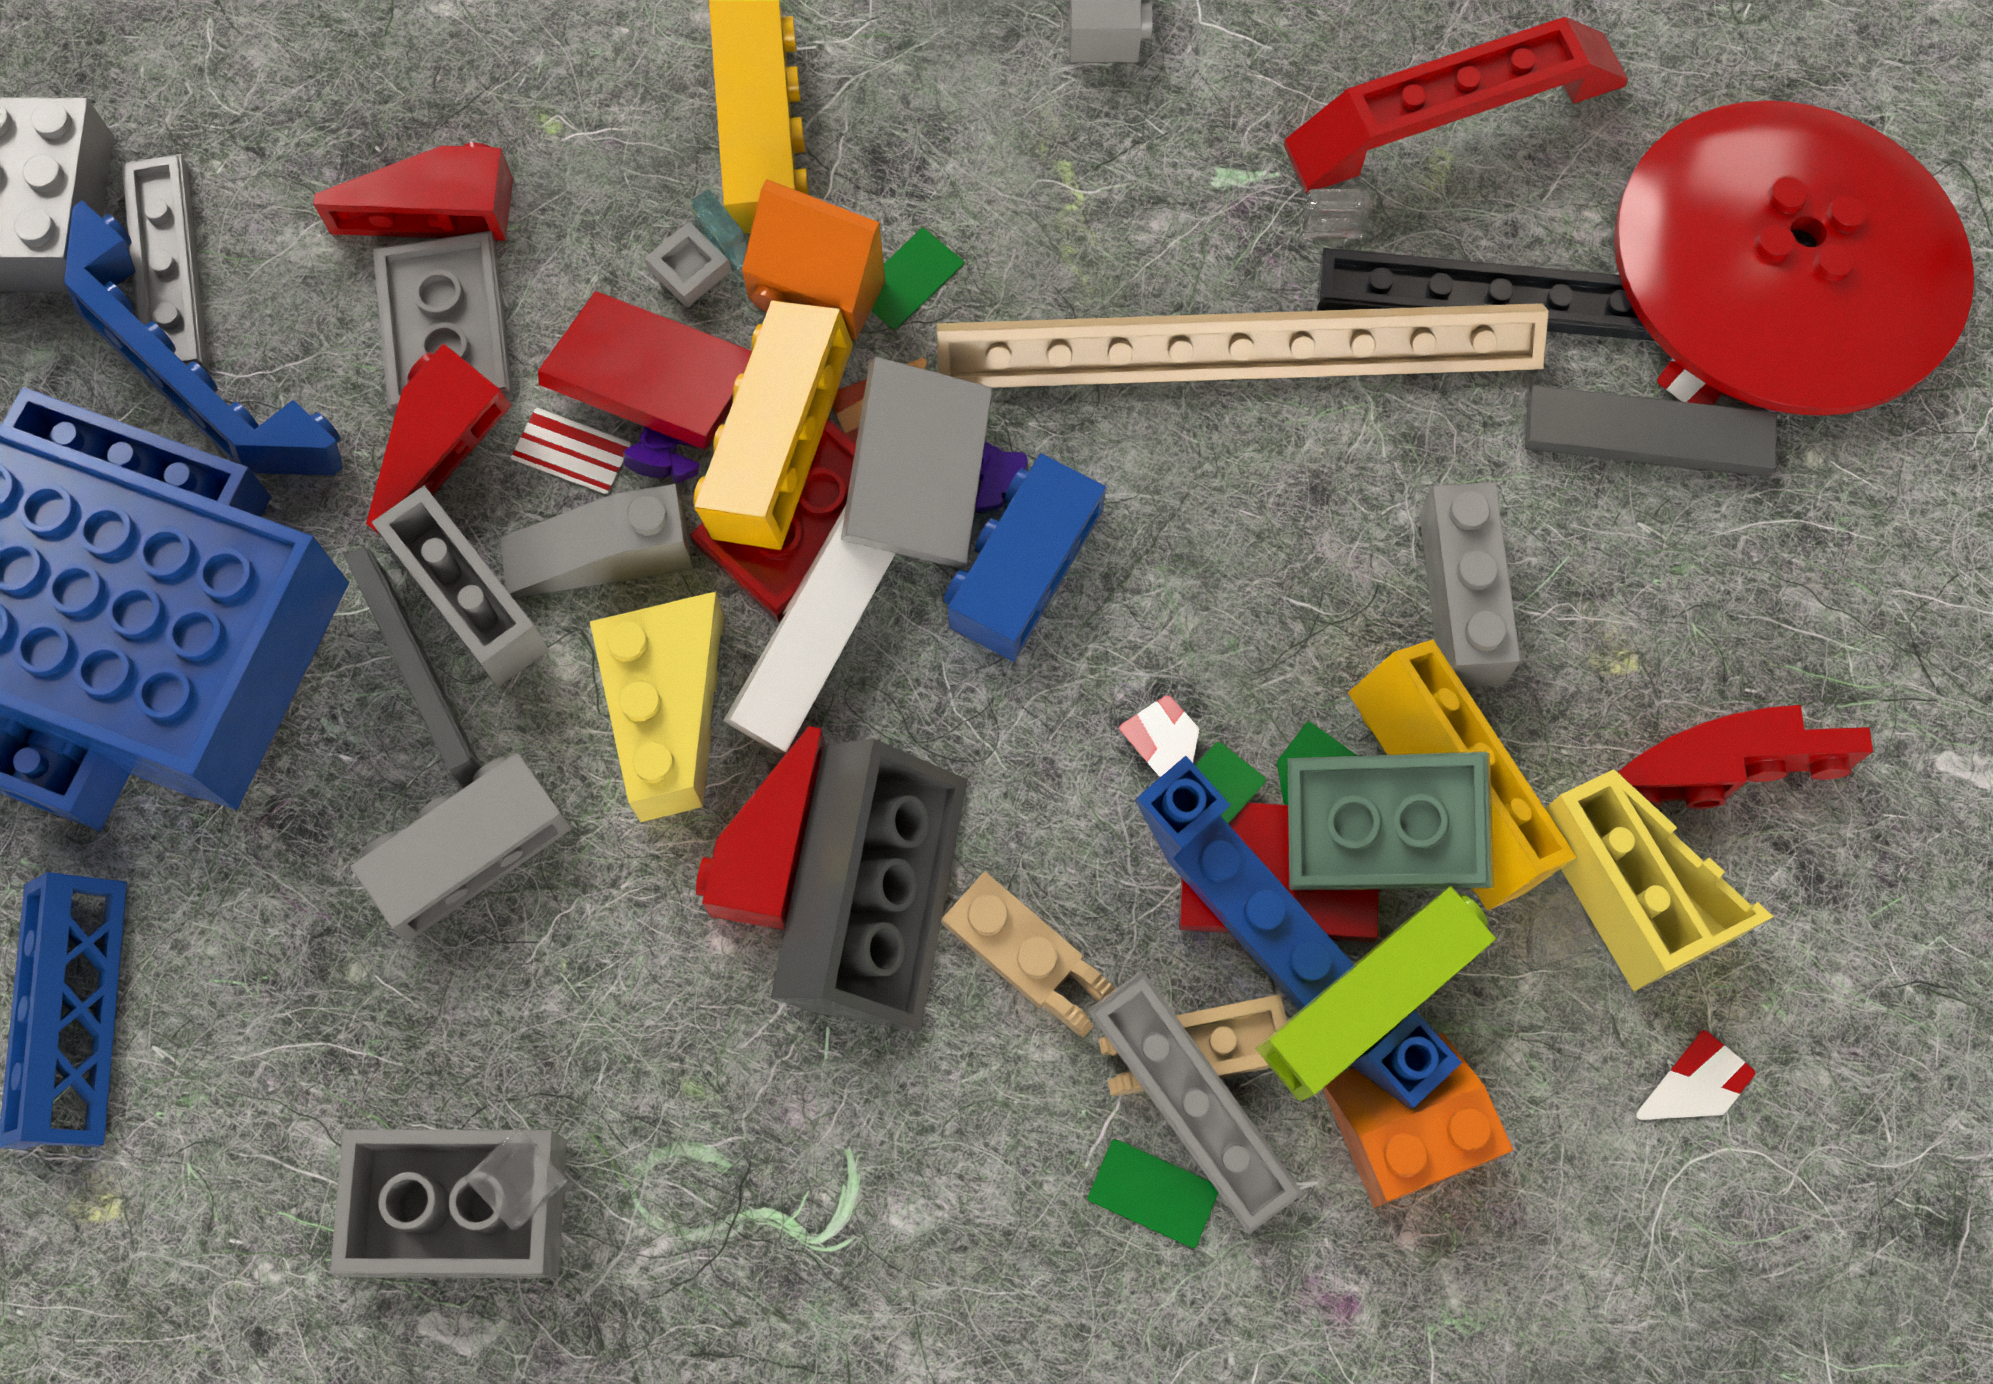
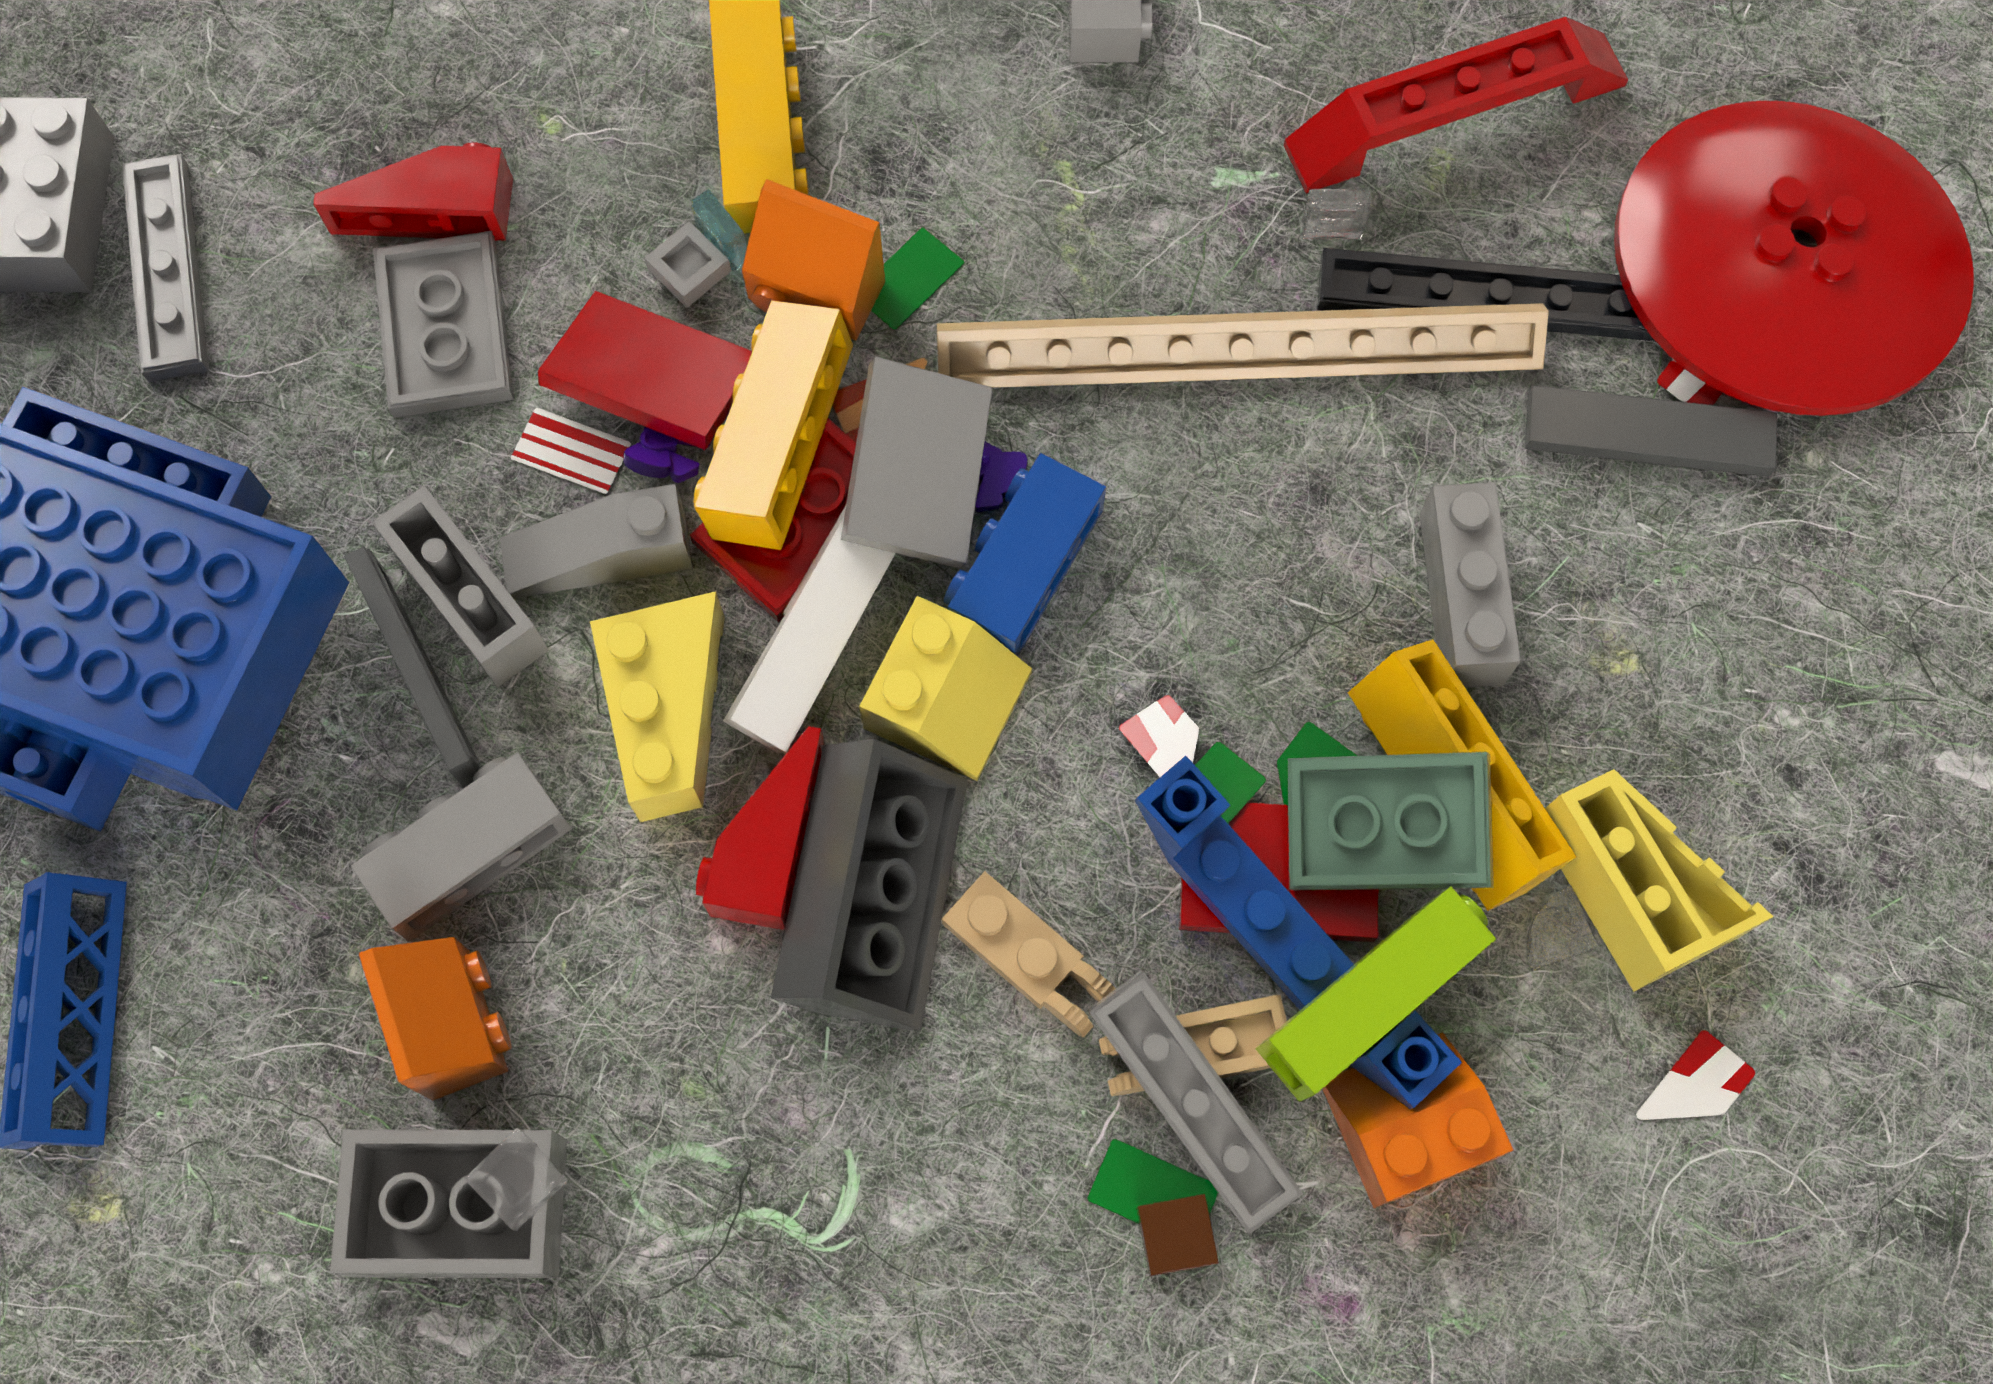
blue slope [64,200,343,475] -> none
red slope [366,343,512,536] -> none
red slope [1618,705,1873,809] -> none
none -> orange slope [358,937,512,1101]
none -> light yellow slope [859,596,1032,781]
none -> reddish brown tile [1136,1194,1219,1277]

